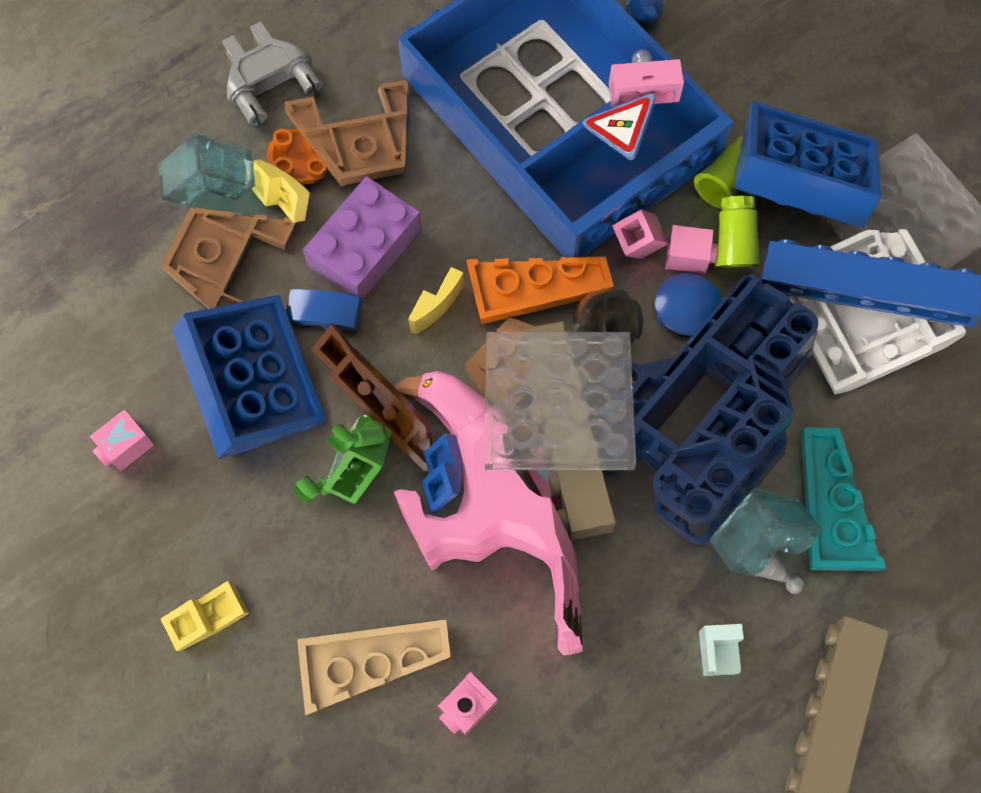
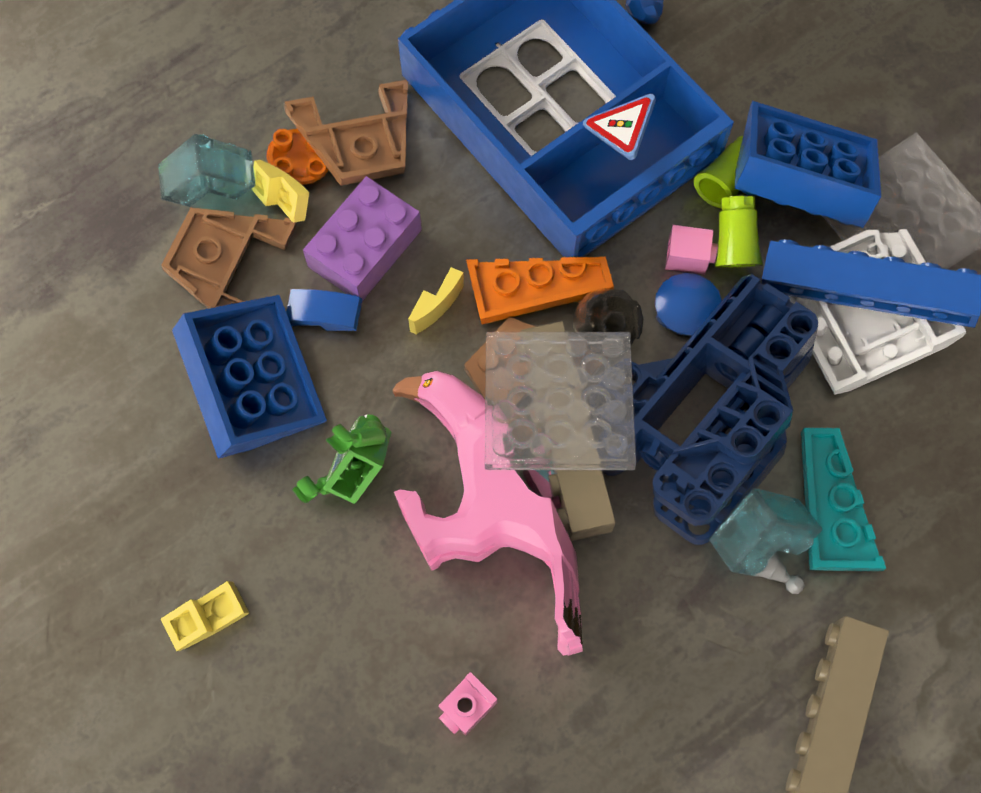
bright pink brick [90,409,154,472] -> none
light grey connector [222,21,324,126] -> none
tan wing [297,619,451,715] -> none
reddish brown wedge [311,323,432,472] -> none
blue slope [421,433,462,514] -> none
bright pink piece [609,49,684,107] -> none
bright pink brick [612,209,669,259] -> none
light aqua panel [699,624,744,676] -> none

